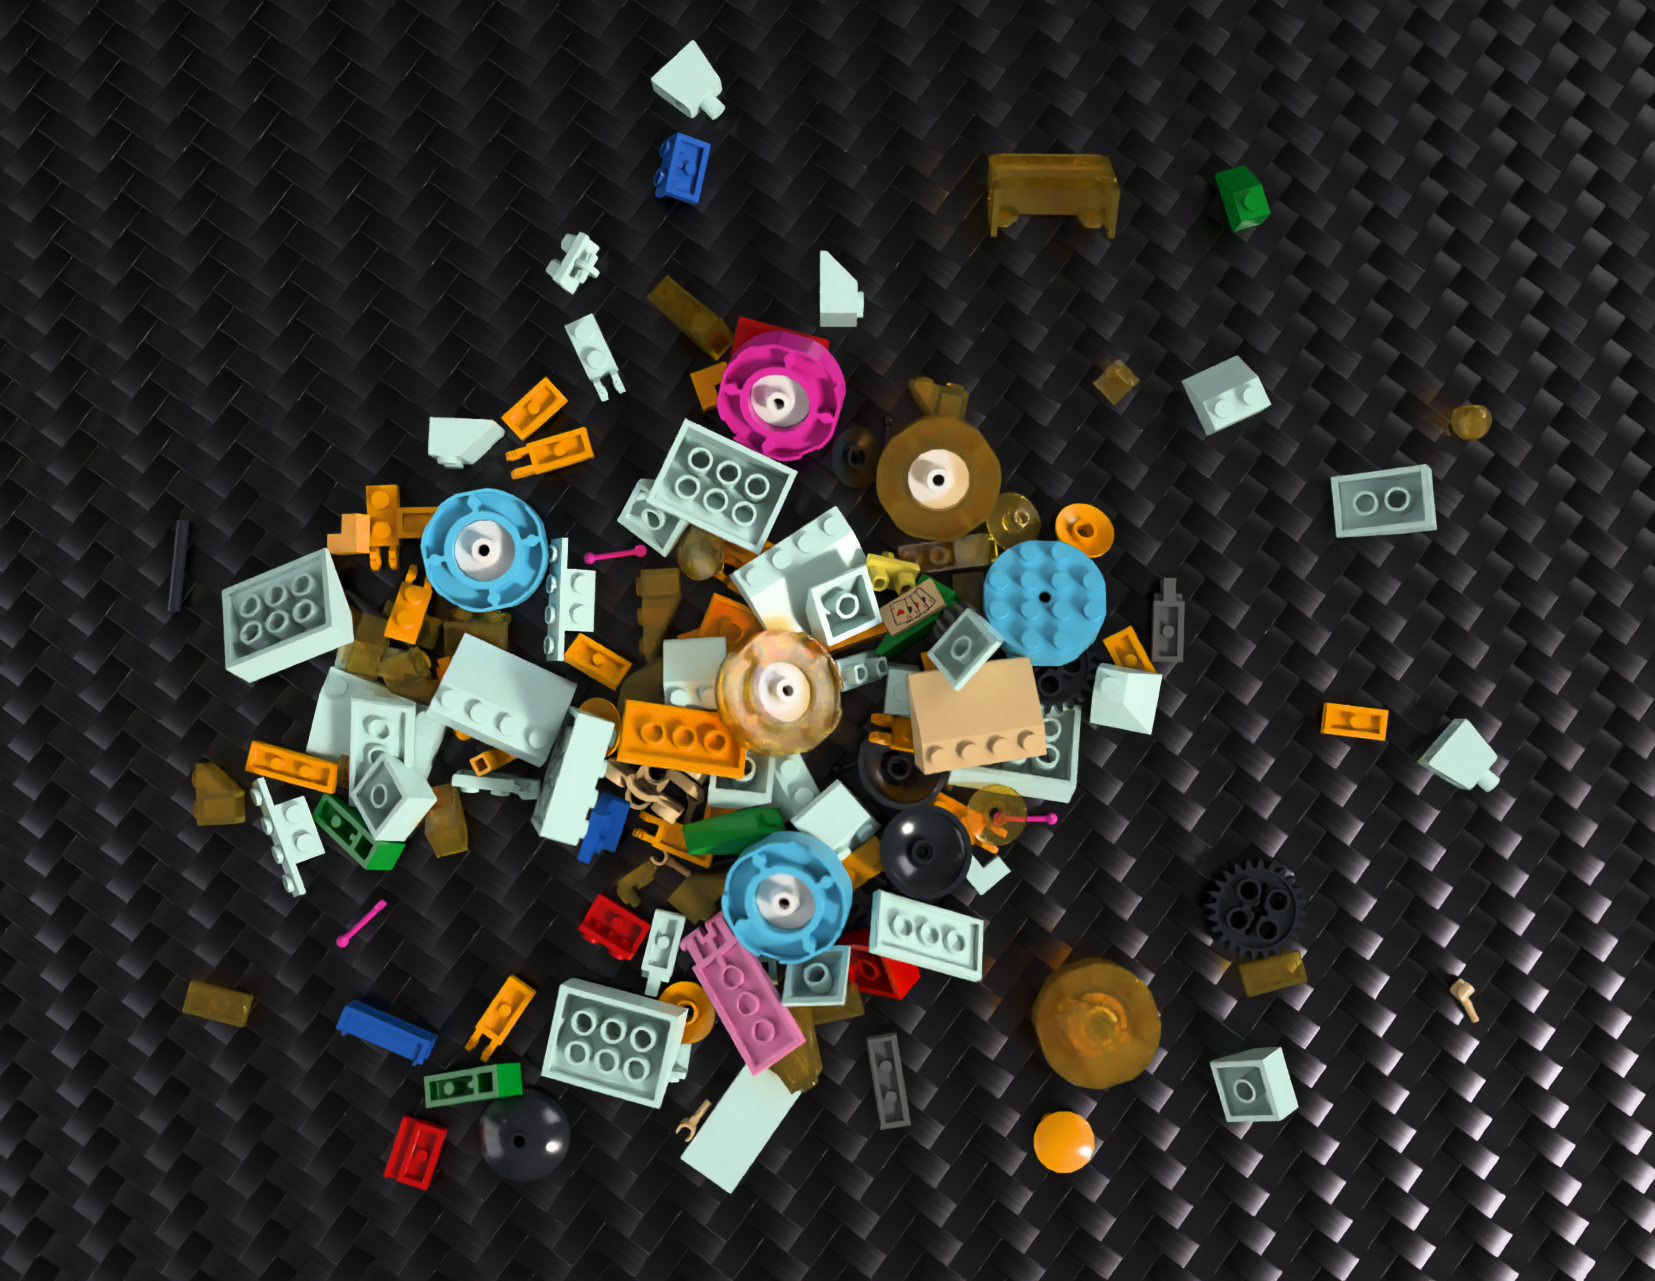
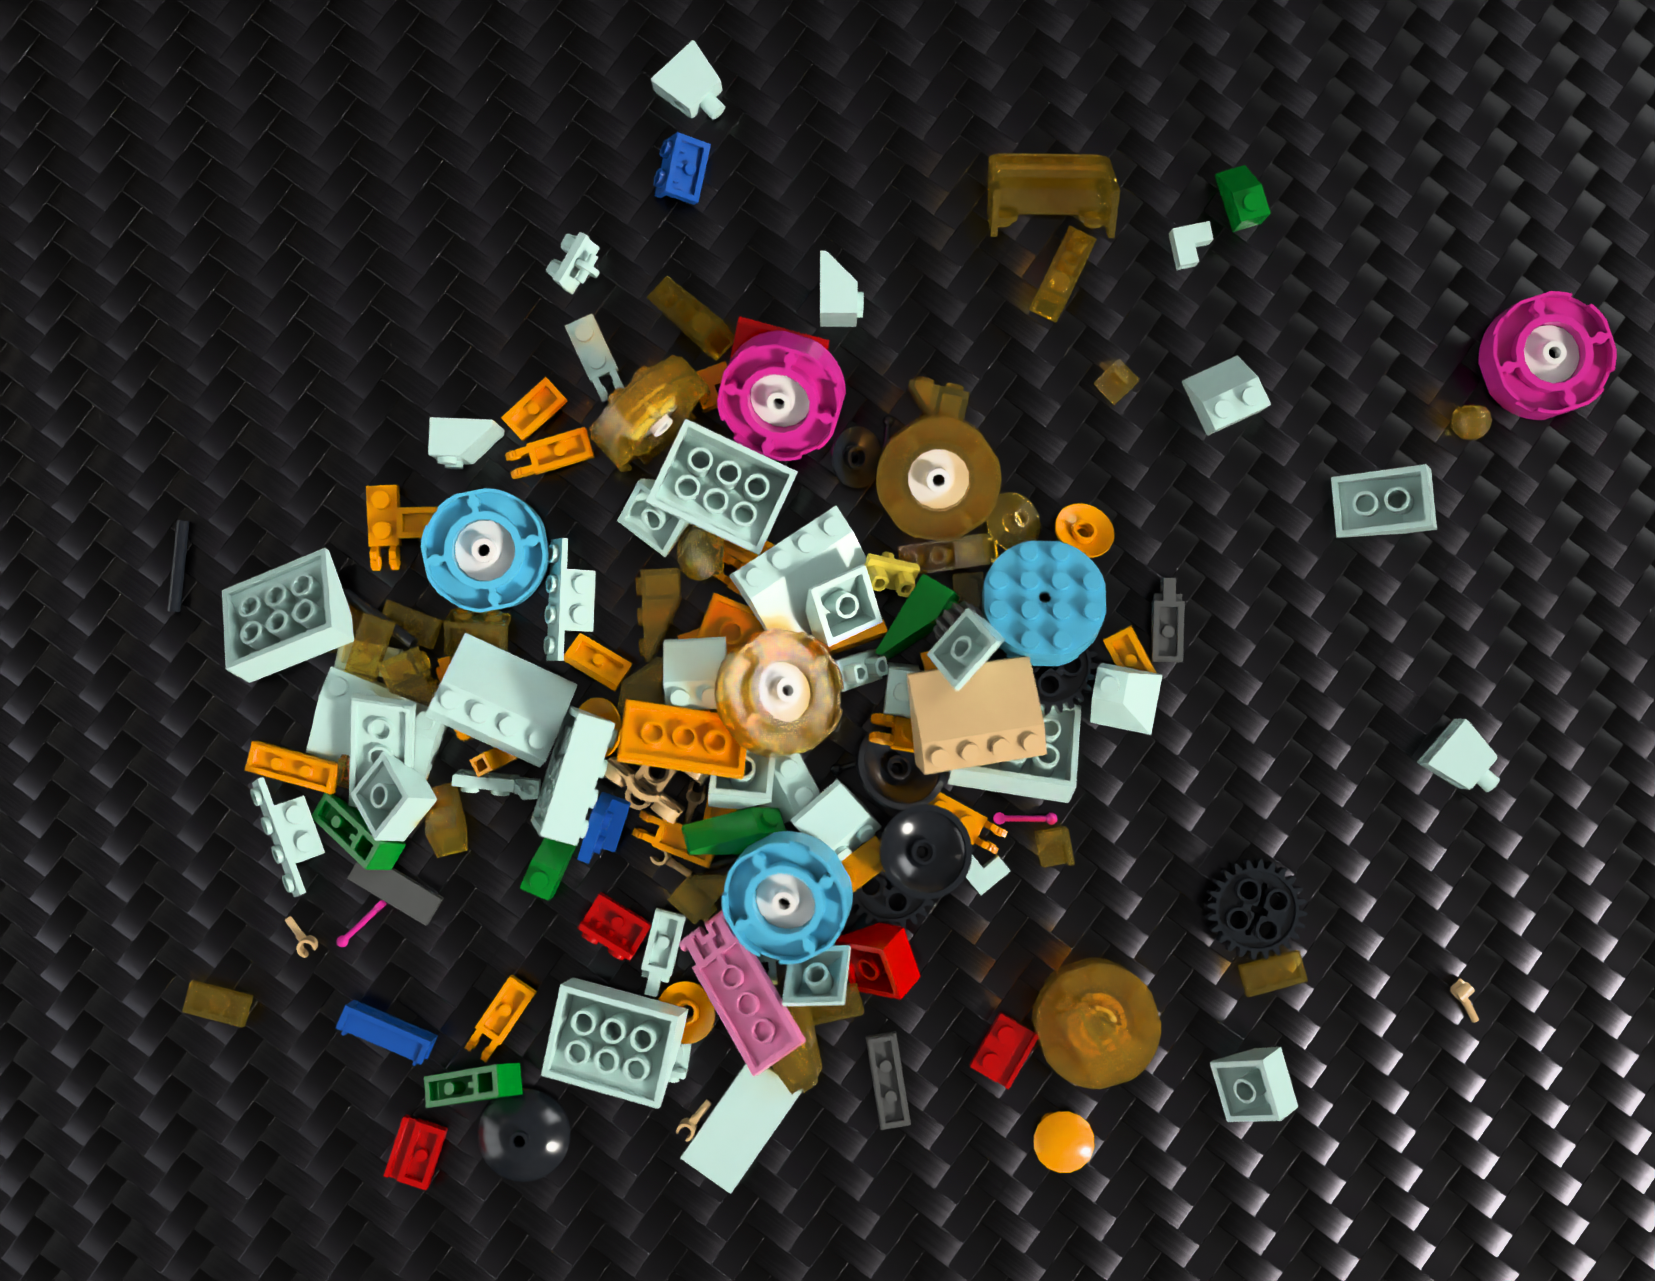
clear yellow slope [192,762,245,826] -> none
light orange piece [327,513,370,555] -> none
light orange hinge [384,564,433,645] -> none
dark pink hinge [584,545,647,564] -> none
clear yellow bracket [616,859,657,908] -> none
tan tile [666,769,704,800] -> none
light aqua tile [869,889,984,982] -> none
tan tile [879,578,947,638] -> none
clear yellow dish [966,784,1027,846] -> none
light orange plate [1321,703,1388,741] -> none
none -> tan hand [285,916,318,958]
none -> dark grey tile [347,862,444,926]
none -> green slope [520,837,579,901]
none -> clear yellow piece [590,355,710,472]
none -> red plate [969,1011,1039,1090]
none -> clear yellow slope [1029,226,1096,323]
none -> clear yellow panel [1034,826,1075,867]
none -> light aqua piece [1169,221,1213,270]
none -> dark pink piece [1479,291,1617,420]

